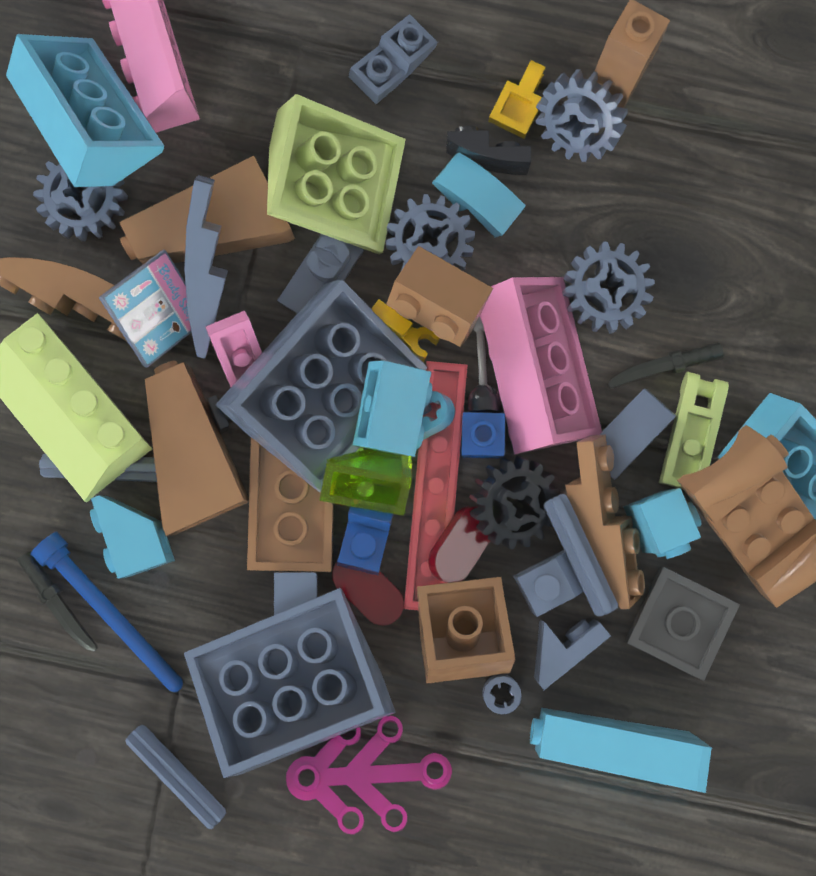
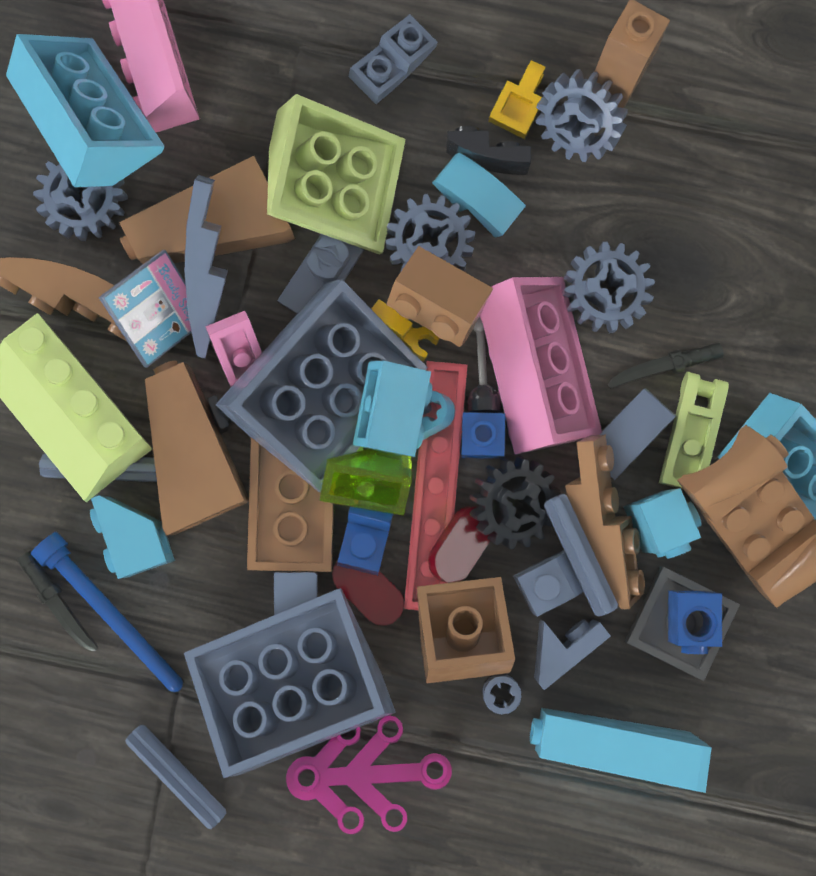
none -> blue brick [668,590,722,654]

